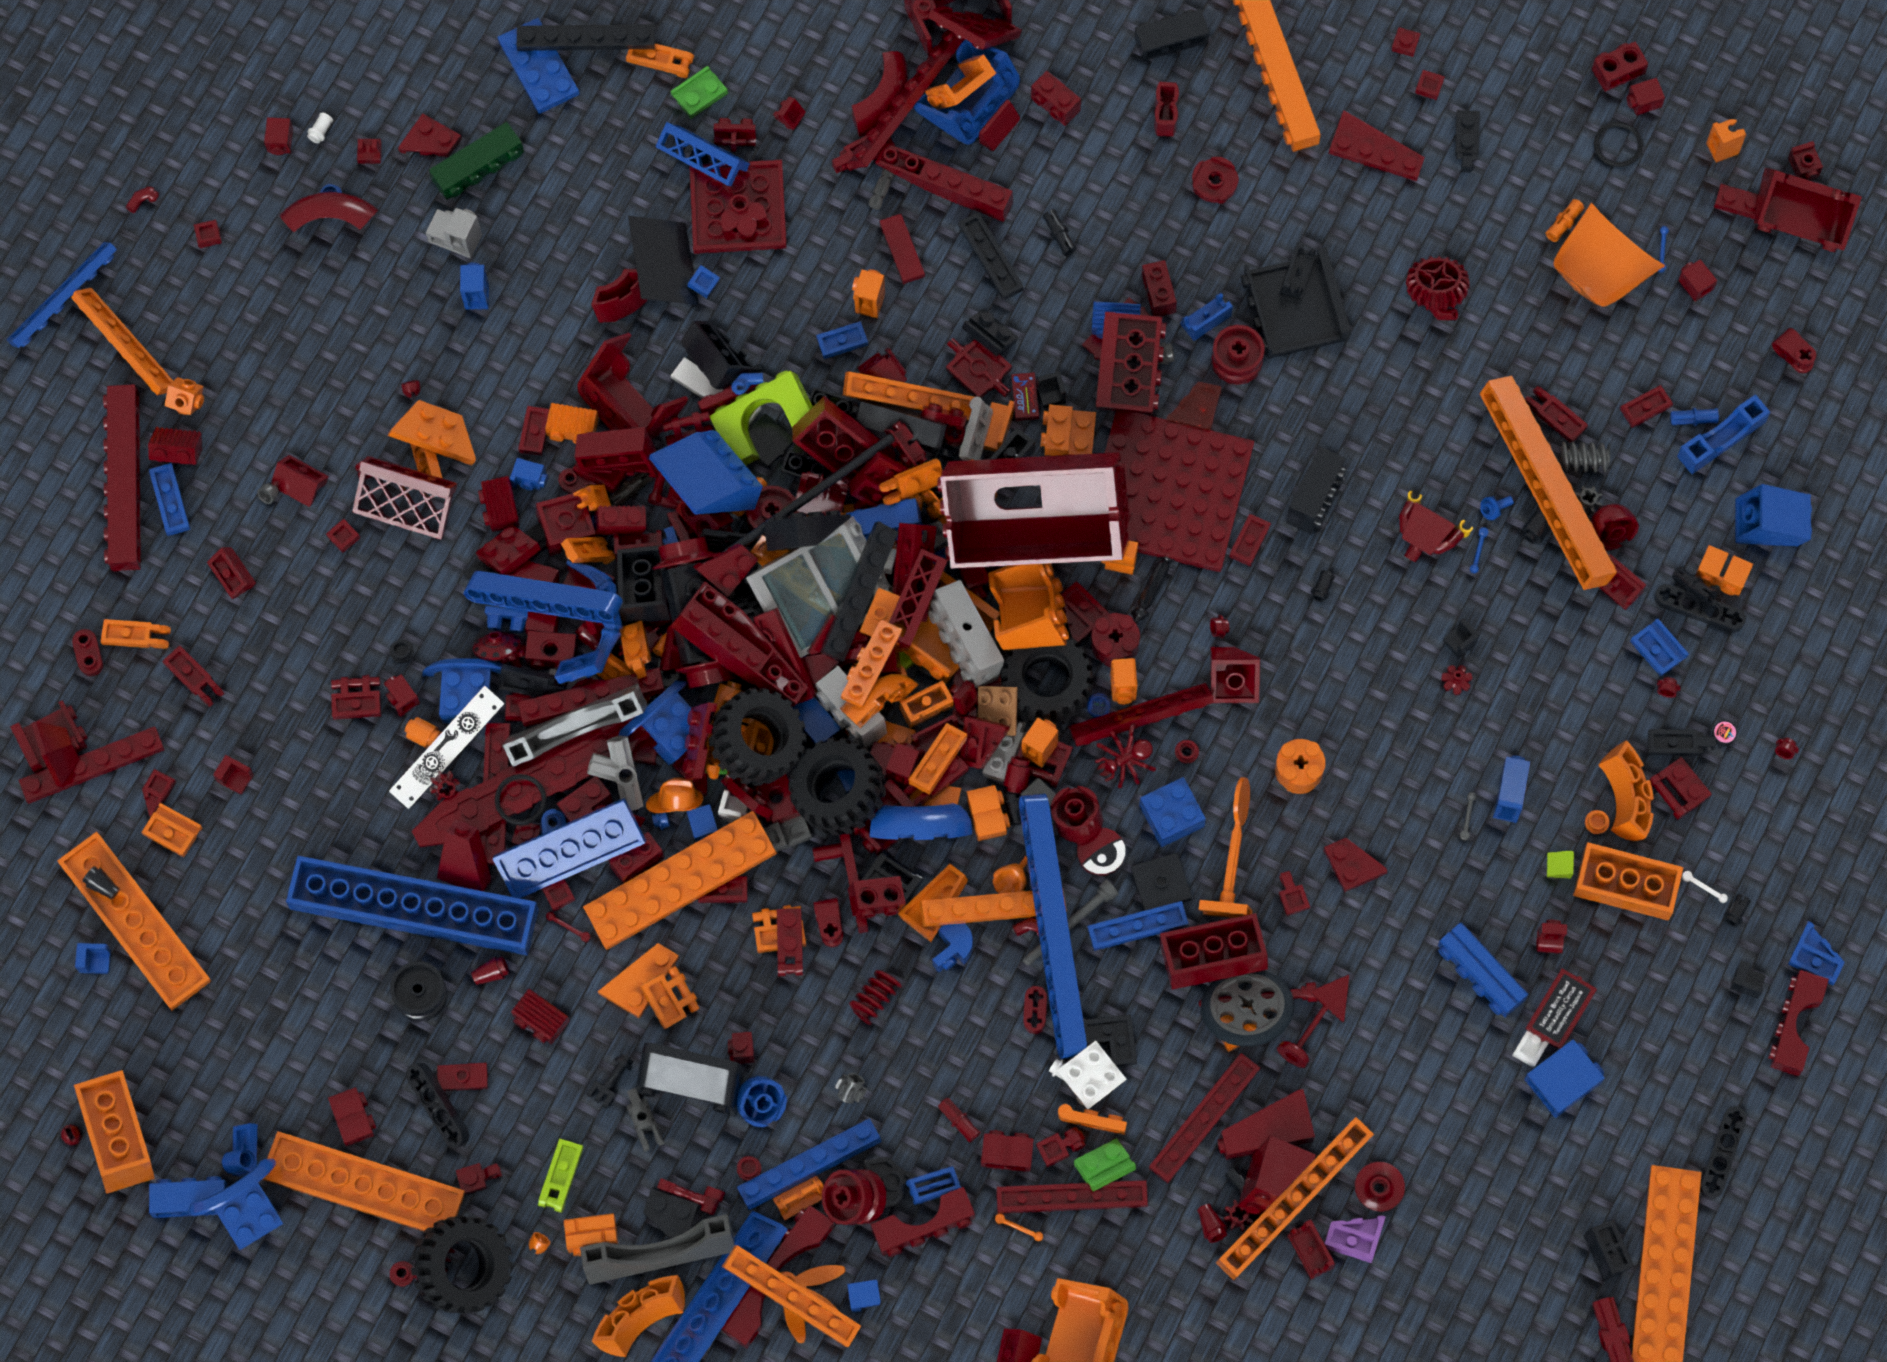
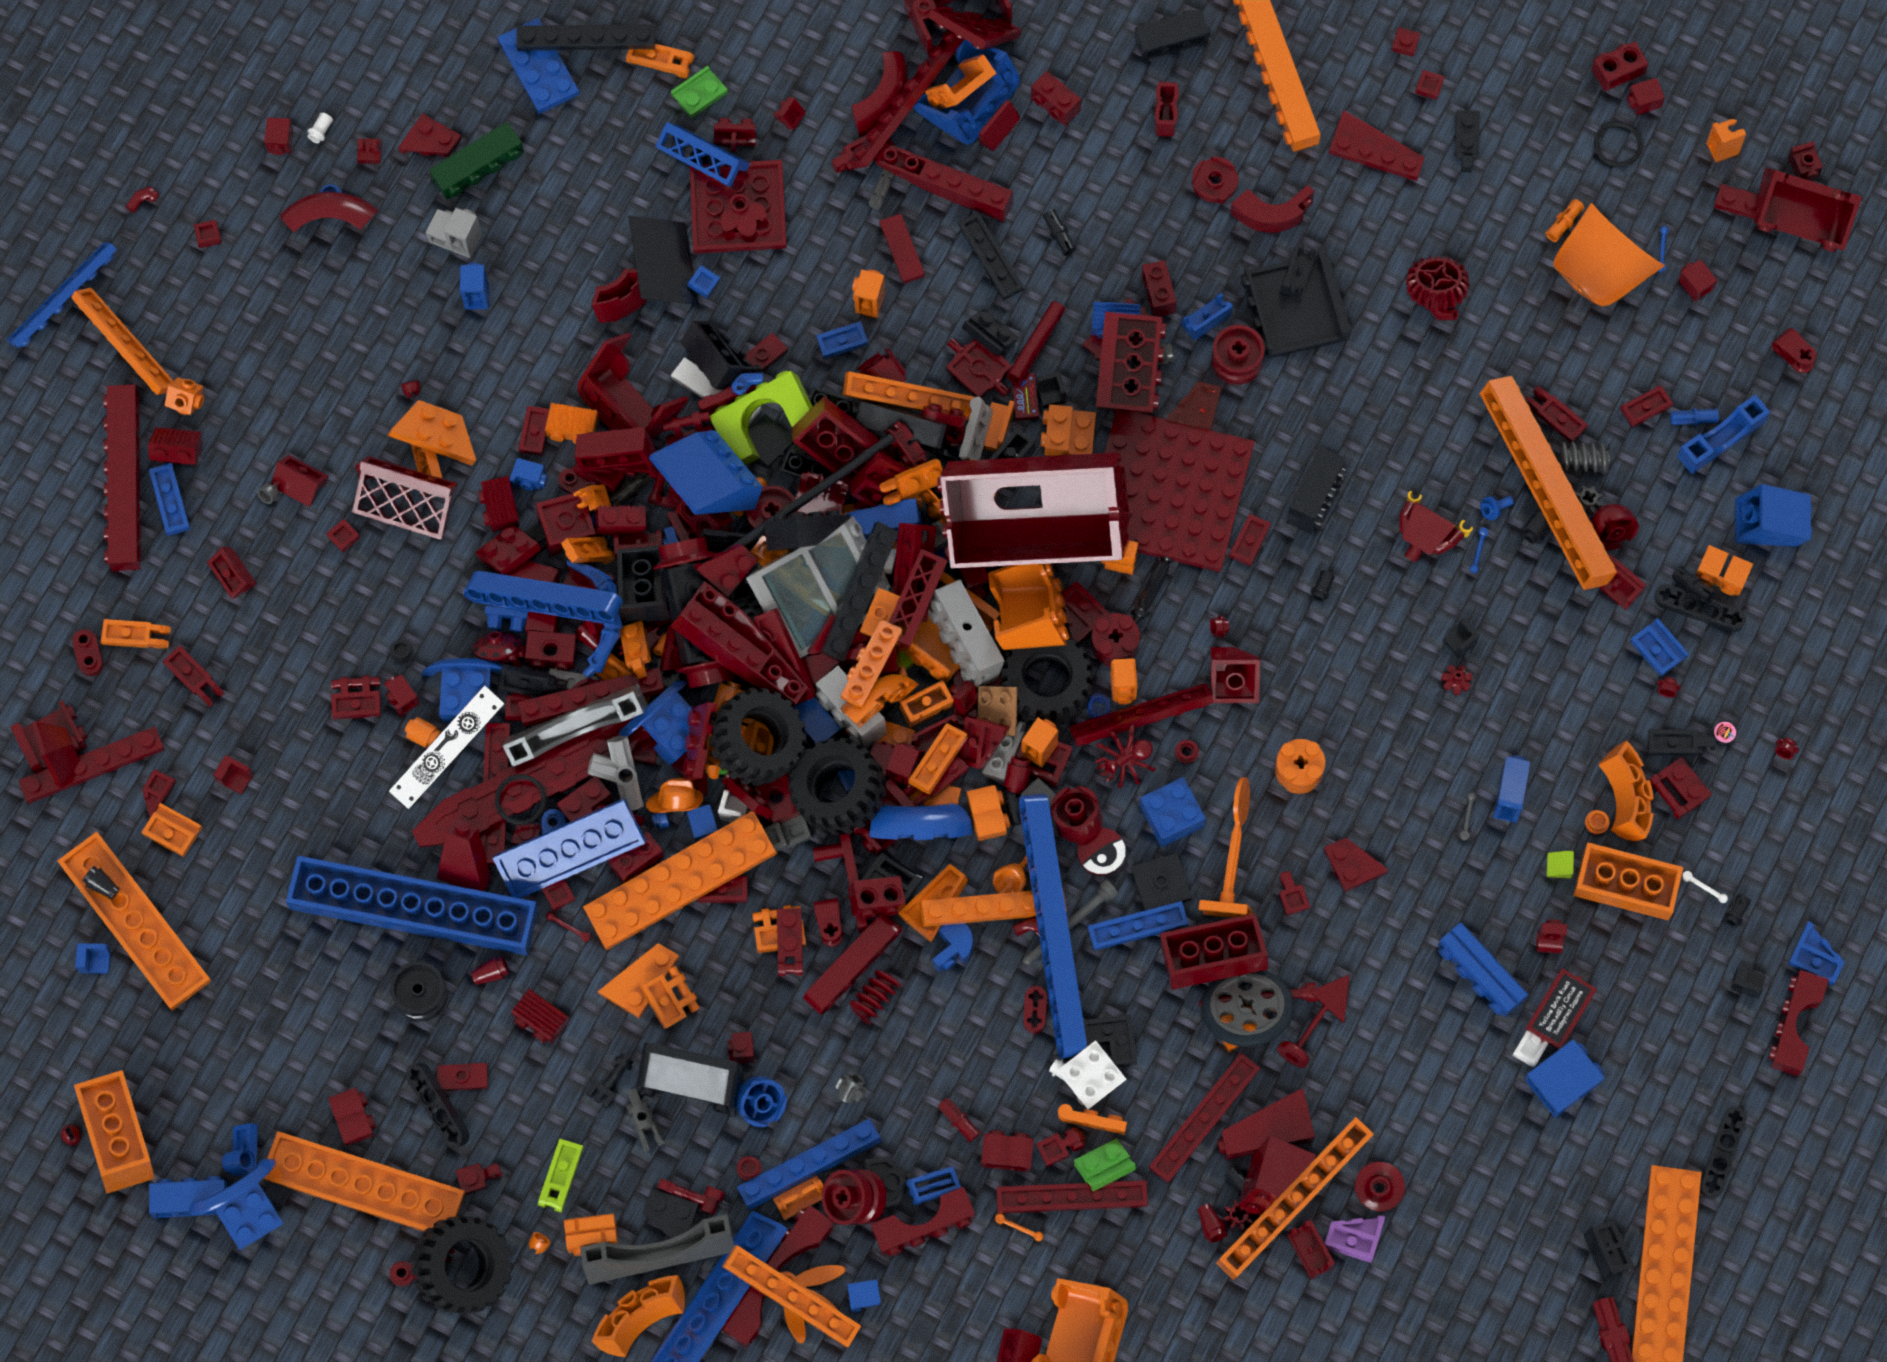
dark red gear [429,771,460,801] -> none
blue plate [554,650,605,684] -> none
none -> dark red plate [745,332,788,373]
none -> dark red beam [803,913,903,1015]
none -> dark red piece [1007,301,1065,384]
none -> dark red arch [1230,185,1314,233]

